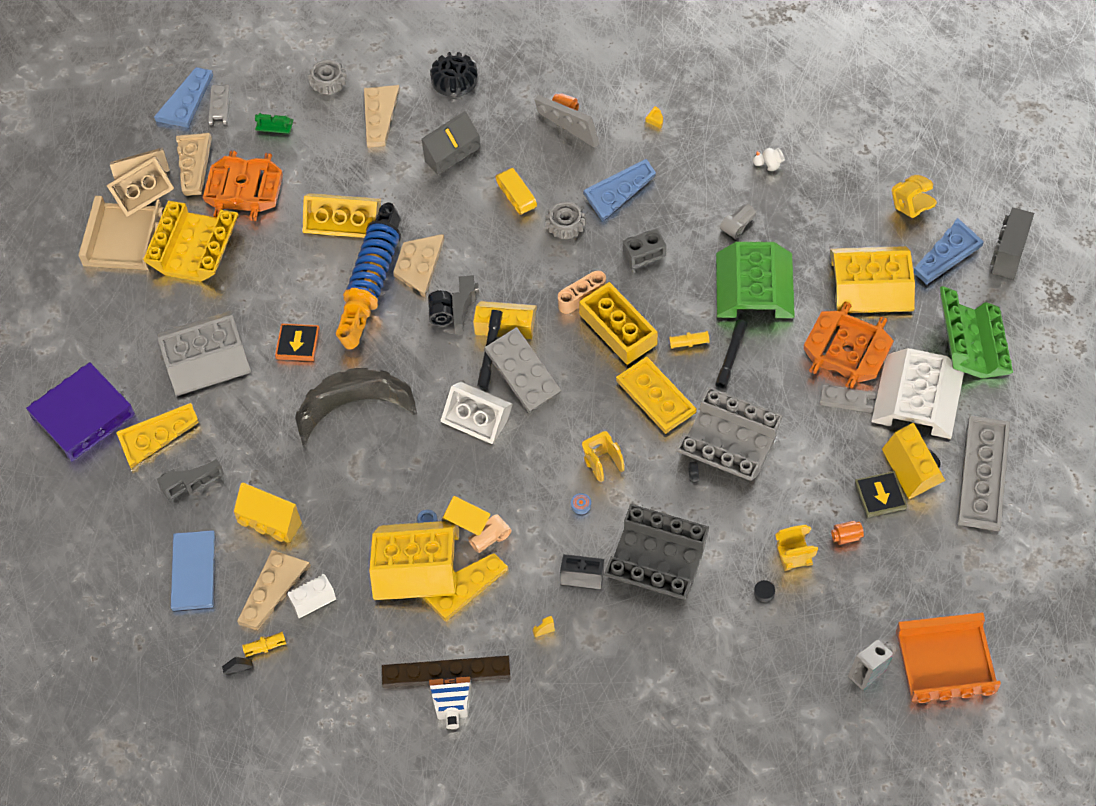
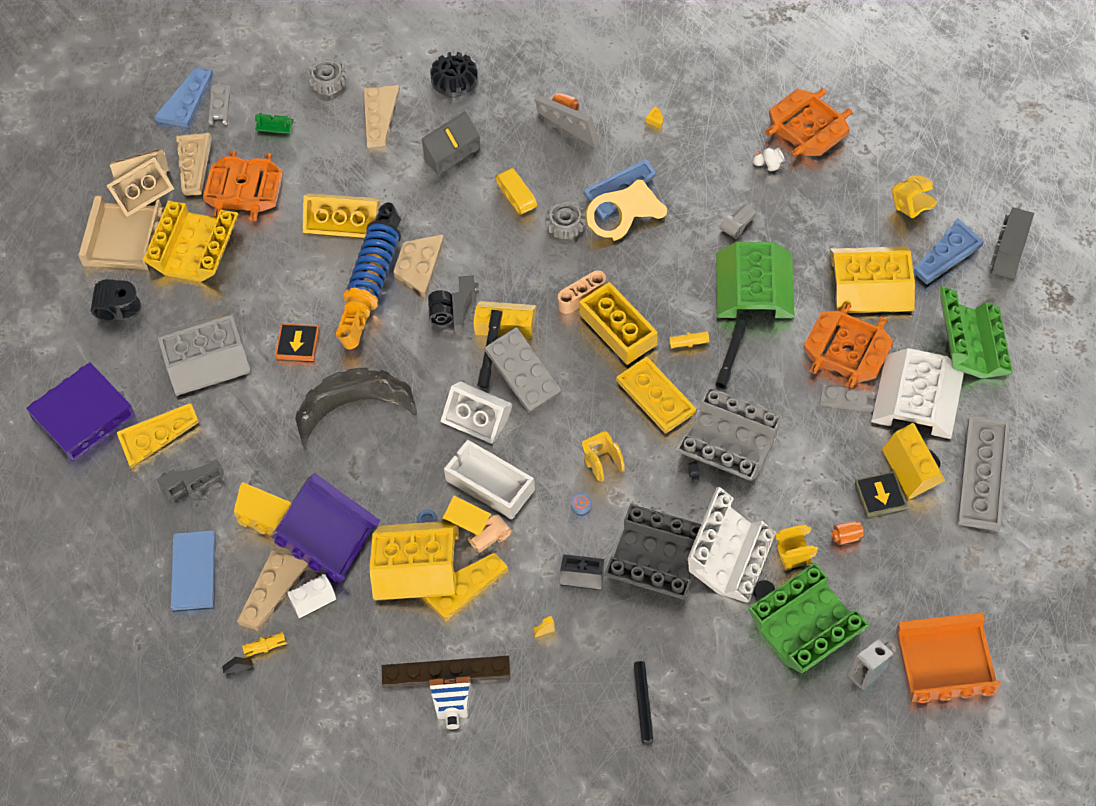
dark grey brick [623,228,666,268] -> none
none -> black piece [90,279,141,322]
none -> dark purple panel [270,473,381,584]
none -> white piece [444,440,535,520]
none -> yellow animal [585,180,667,241]
none -> black axle [634,661,653,744]
none -> white slope [688,487,776,603]
none -> bright green slope [748,563,870,673]
none -> orange piece [765,88,853,157]

